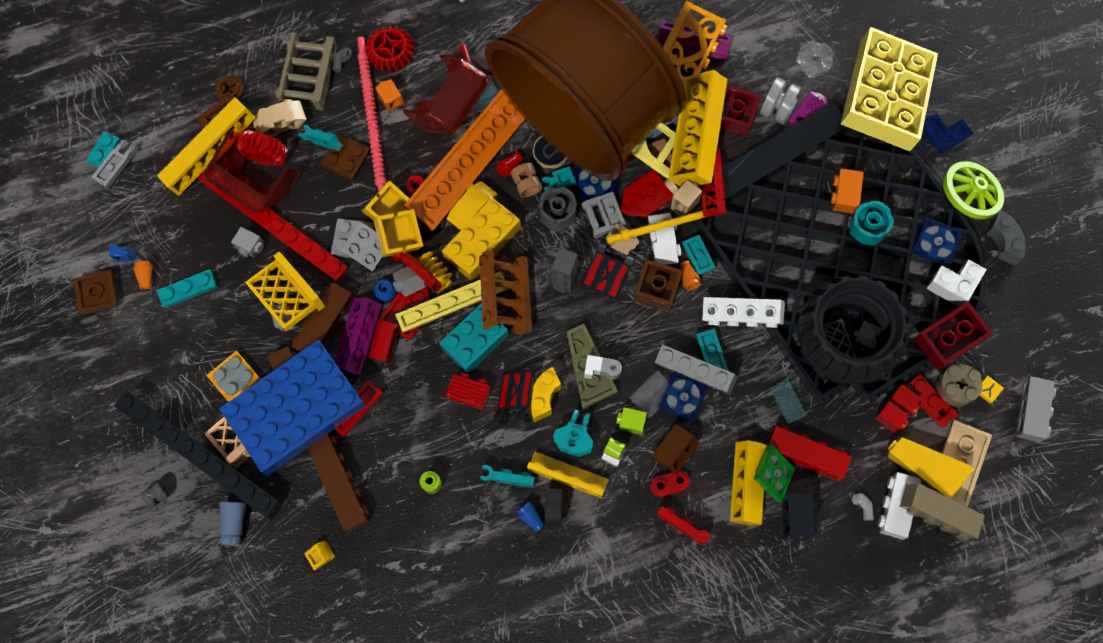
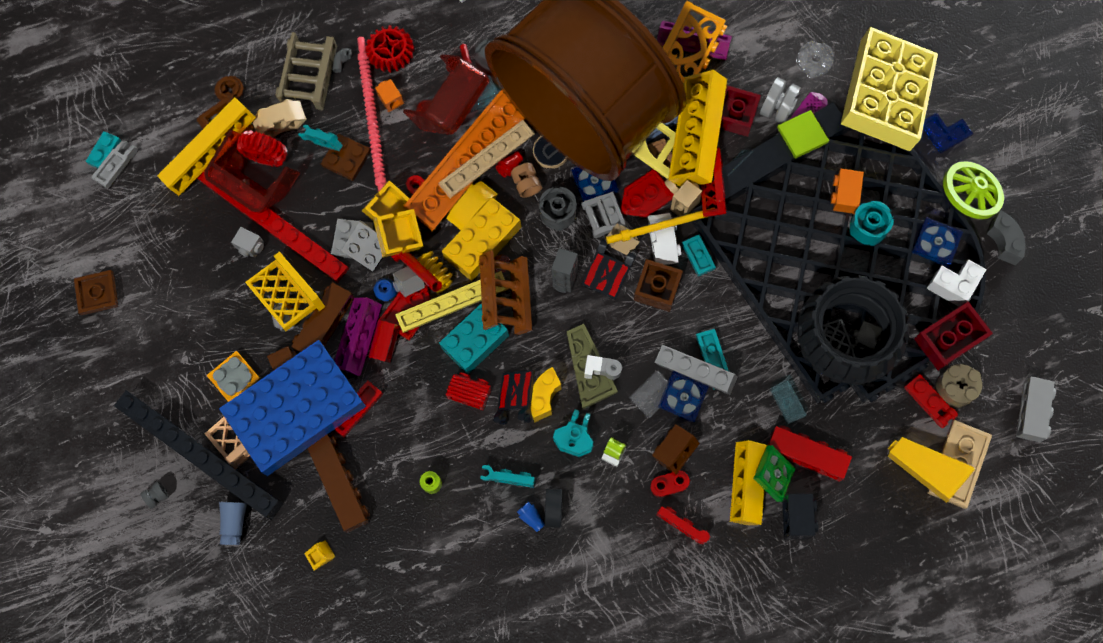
blue slope [109,243,135,262] -> none
orange cone [133,261,152,290] -> none
teal plate [157,269,218,309] -> none
yellow fence [527,452,609,499] -> none
teal plate [541,166,576,191] -> none
lime brick [616,407,647,435] -> none
orange cone [679,261,701,290] -> none
white brick [702,297,785,328] -> none
light grey arm [852,493,874,521] -> none
red piece [875,384,922,433] -> none
white brick [878,472,921,540] -> none
dark tan brick [899,483,985,541] -> none
yellow tile [979,376,1004,404] -> none
none -> tan tile [438,120,534,199]
none -> lime tile [777,110,829,159]

